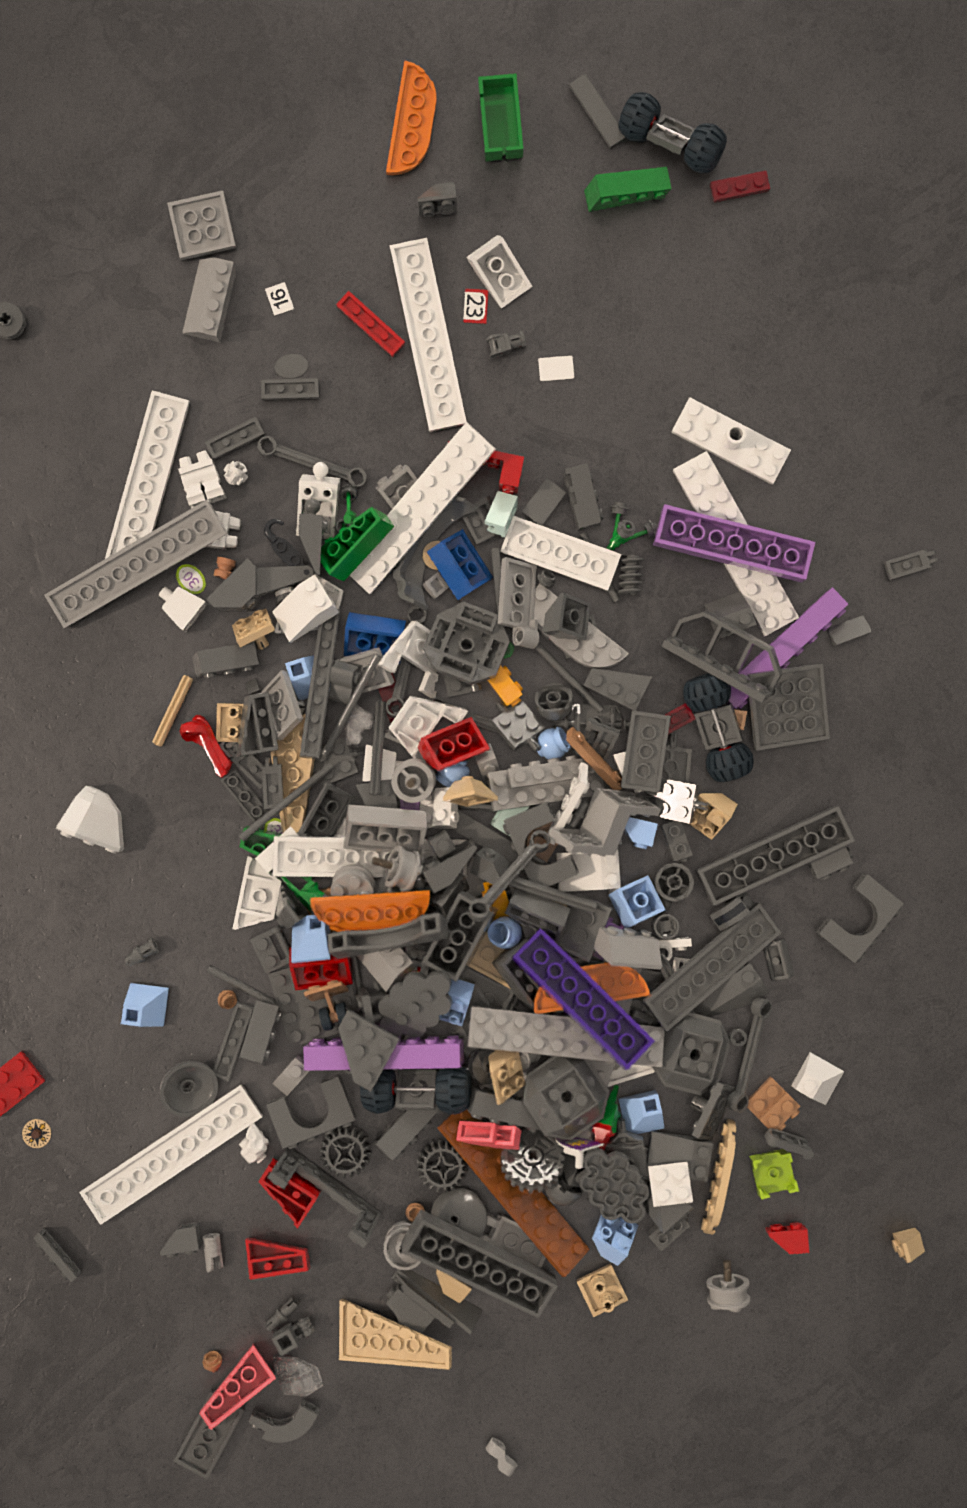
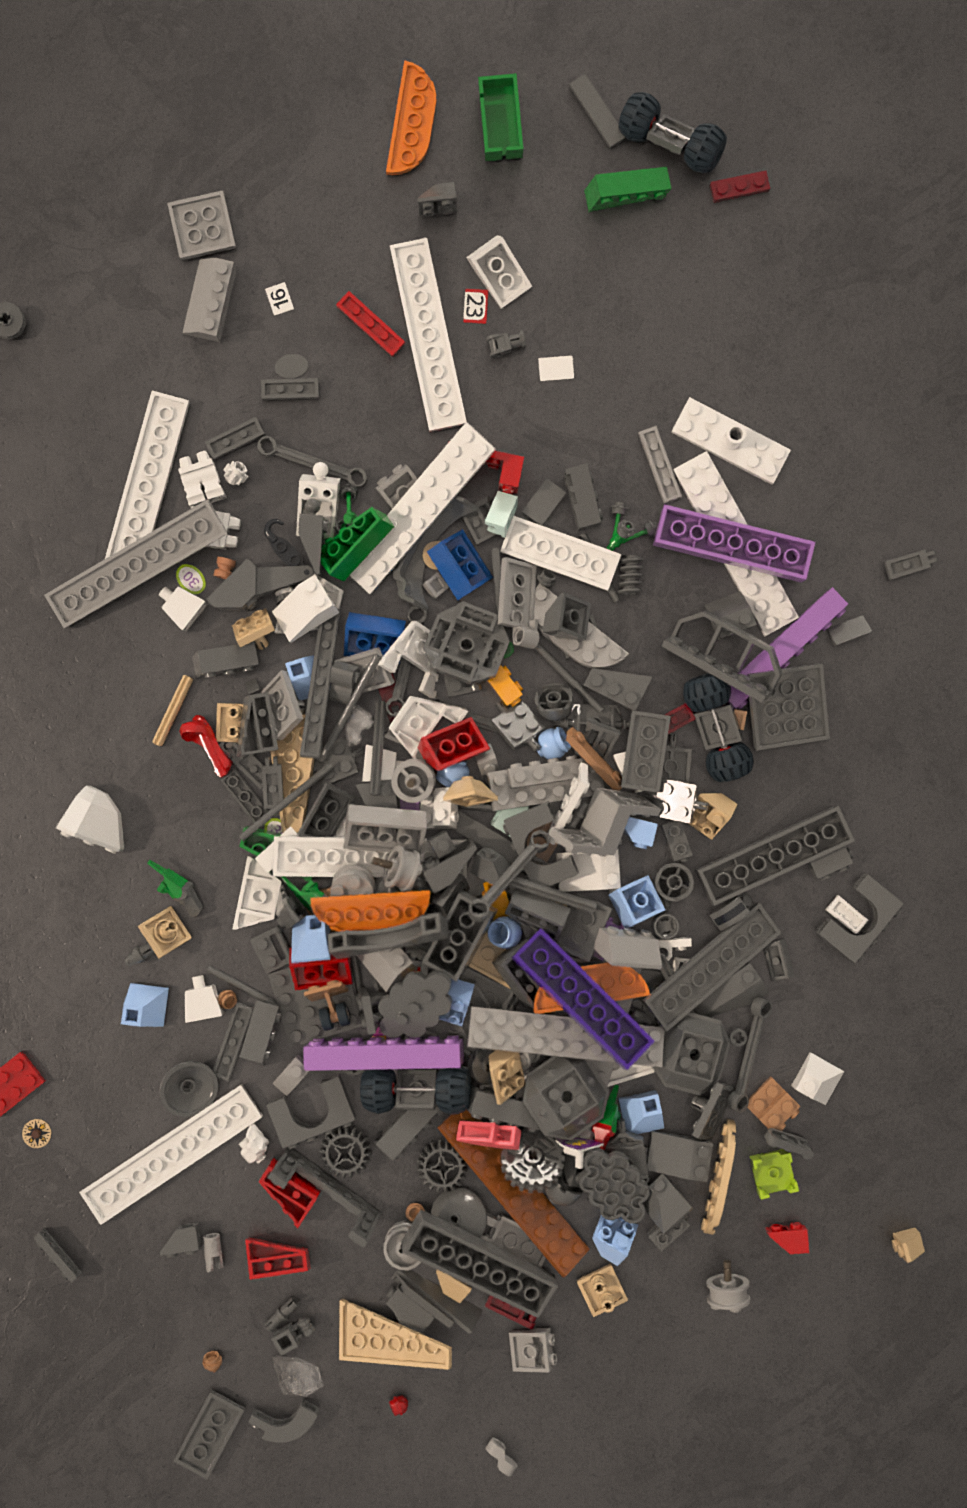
coral wedge [200,1344,276,1430] -> none
dark grey plate [338,1010,400,1091] -> none
white plate [648,1162,693,1207] -> none
none -> tan plate [138,906,192,959]
none -> animal [147,860,203,918]
none -> white torso [185,975,225,1023]
none -> red plate [389,1396,408,1416]
none -> dark red plate [485,1295,537,1330]
none -> light grey plate [509,1328,557,1373]
none -> light grey tile [638,426,682,504]
none -> white plate [825,895,868,935]

